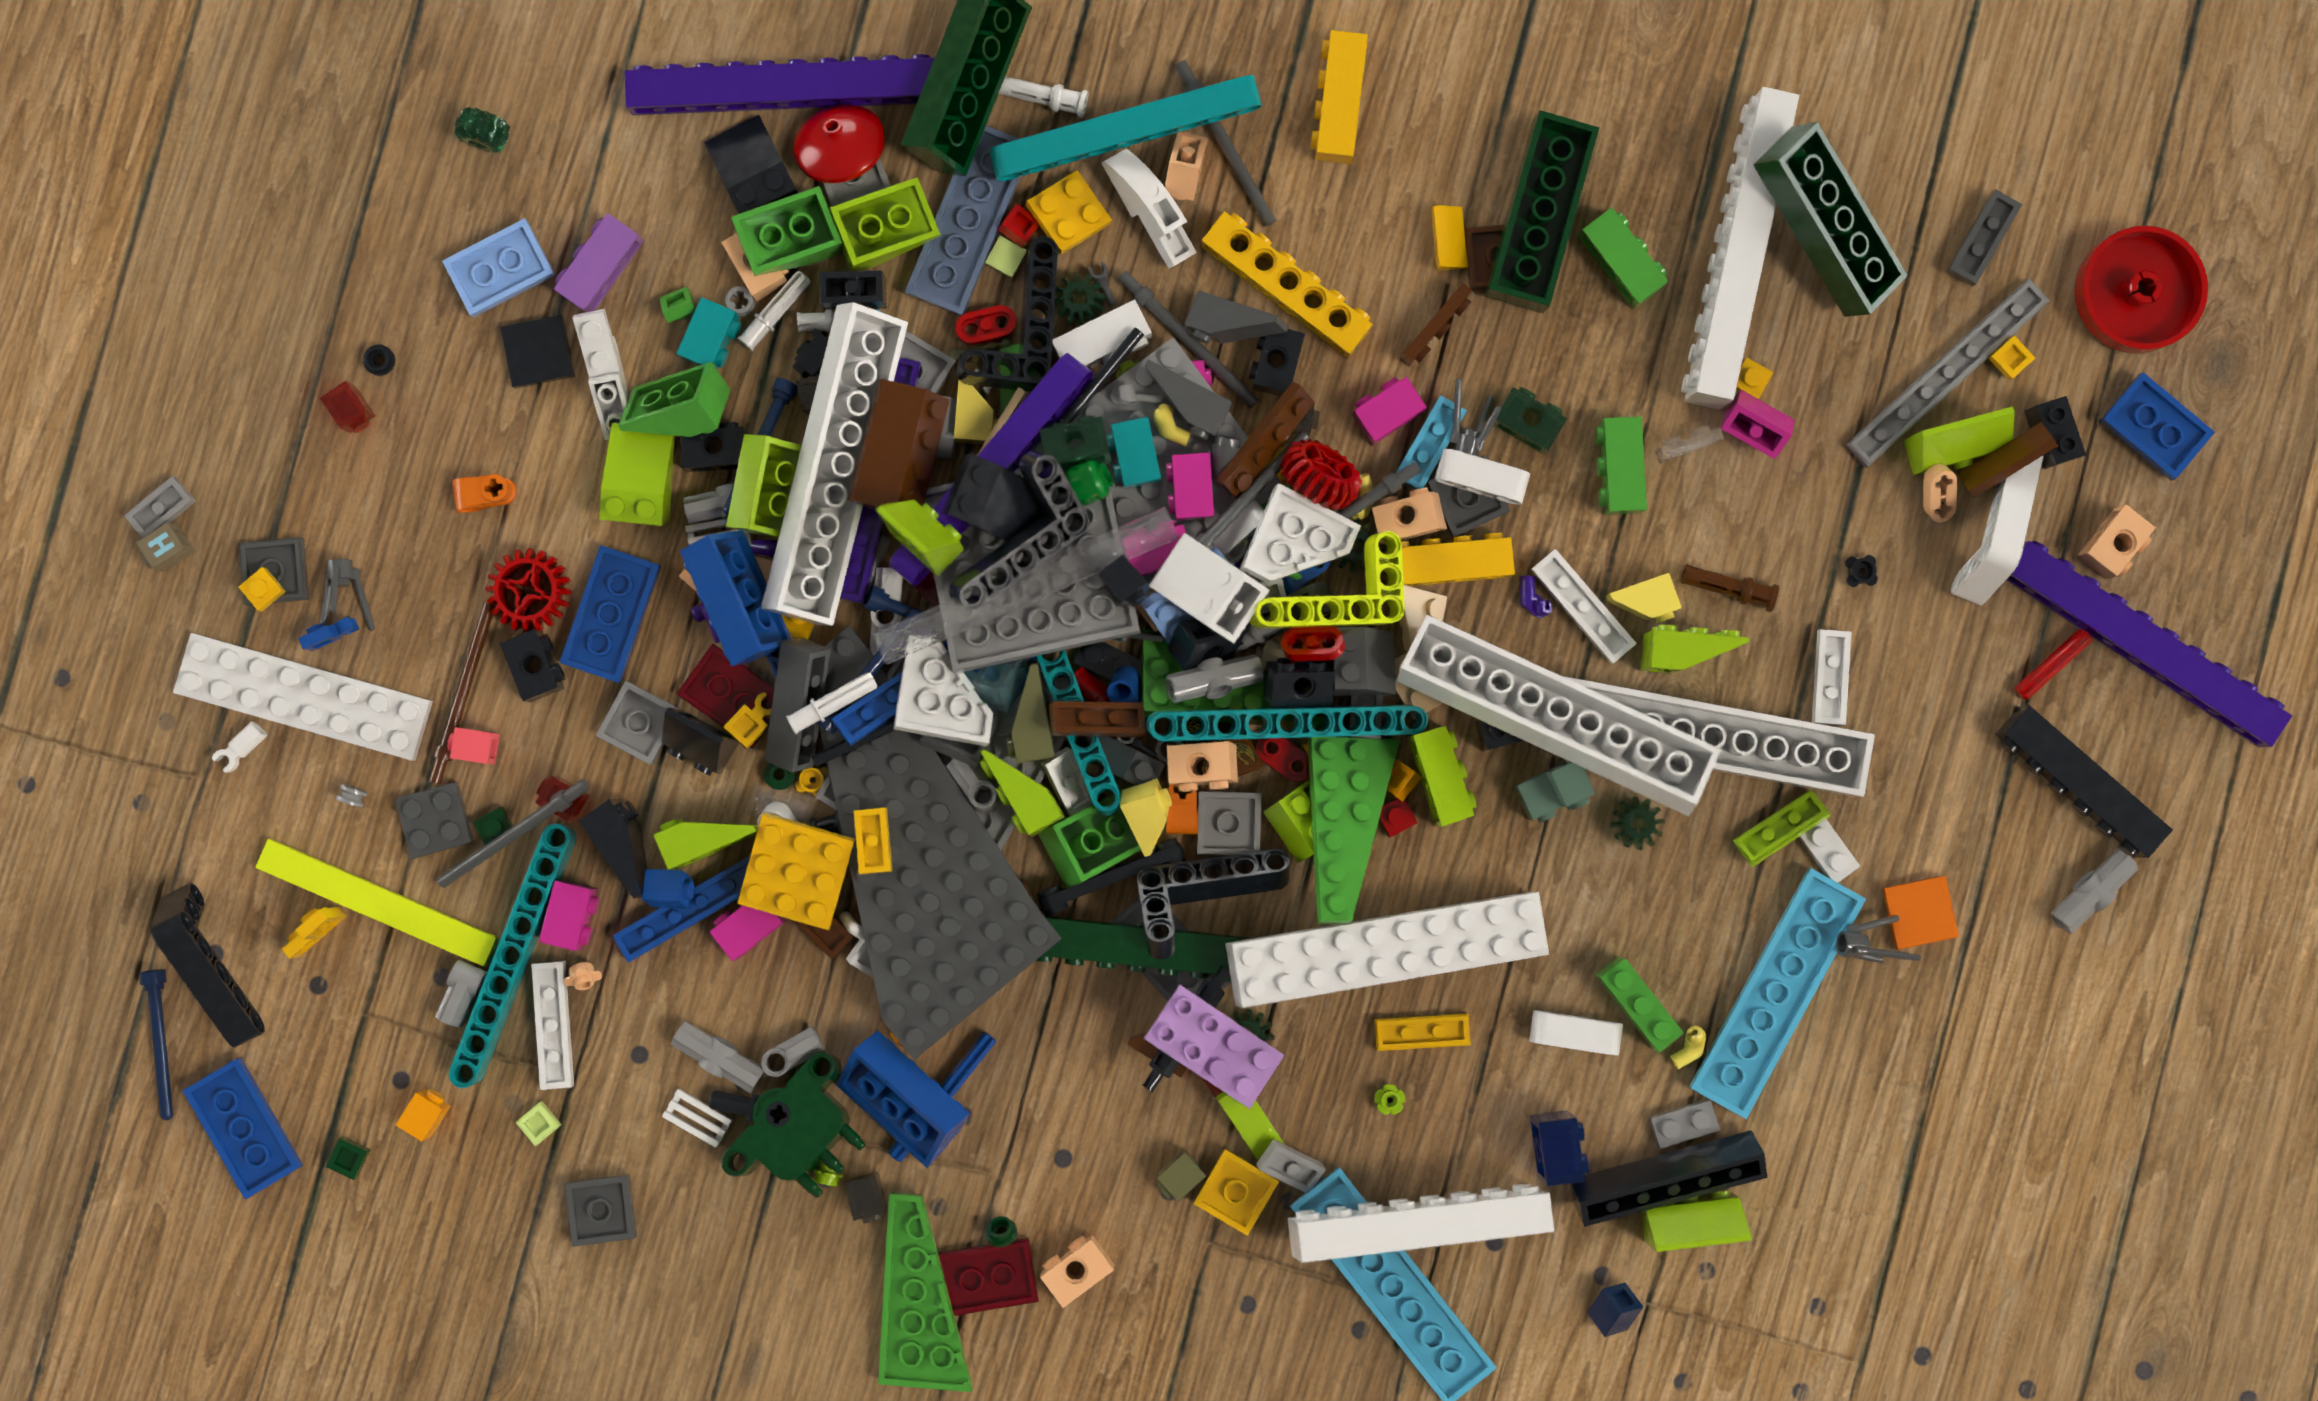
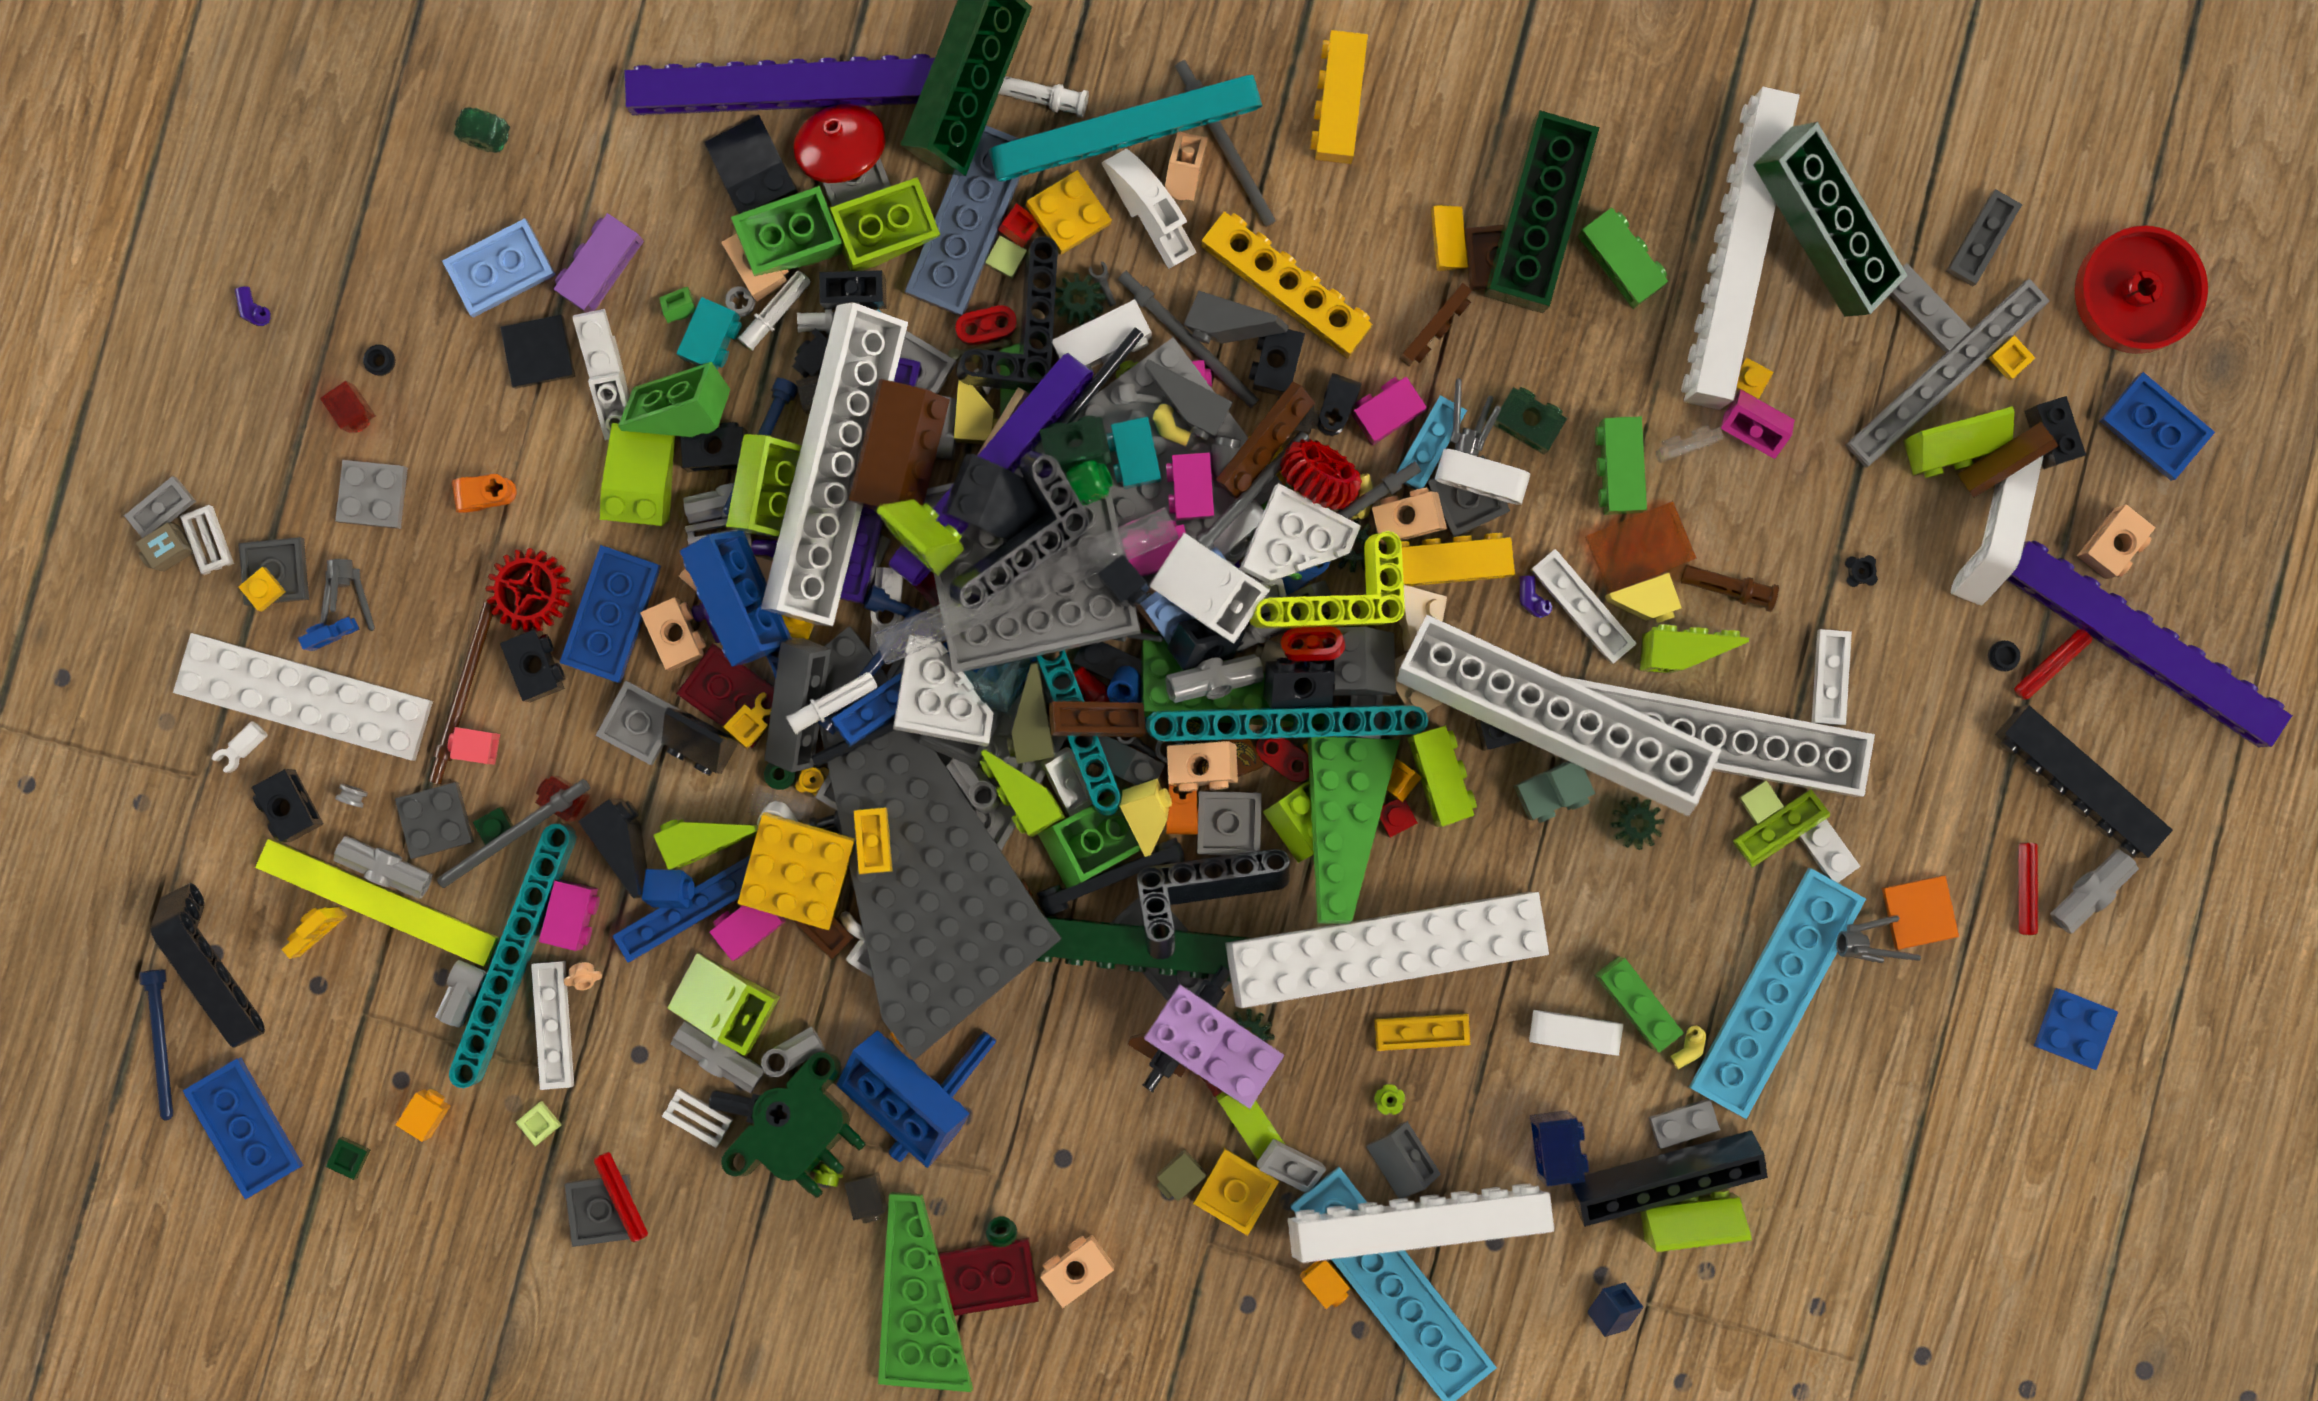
light nougat beam [1923,464,1957,523] -> none
none -> white tile [180,505,234,575]
none -> dark purple arm [234,287,271,326]
none -> black brick [251,769,324,842]
none -> light grey piece [333,836,433,899]
none -> light grey plate [335,460,408,529]
none -> red axle [594,1152,648,1242]
none -> light nougat brick [640,597,706,671]
none -> lime slope [667,953,780,1056]
none -> light orange brick [1300,1260,1350,1309]
none -> black piece [1317,373,1362,436]
none -> dark grey panel [1366,1121,1441,1199]
none -> clear orange tile [1585,501,1697,594]
none -> yellowish green tile [1738,780,1784,824]
none -> light grey plate [1890,263,1972,353]
none -> black plate [1988,640,2020,672]
none -> red axle [2018,843,2038,935]
none -> blue plate [2034,988,2118,1070]

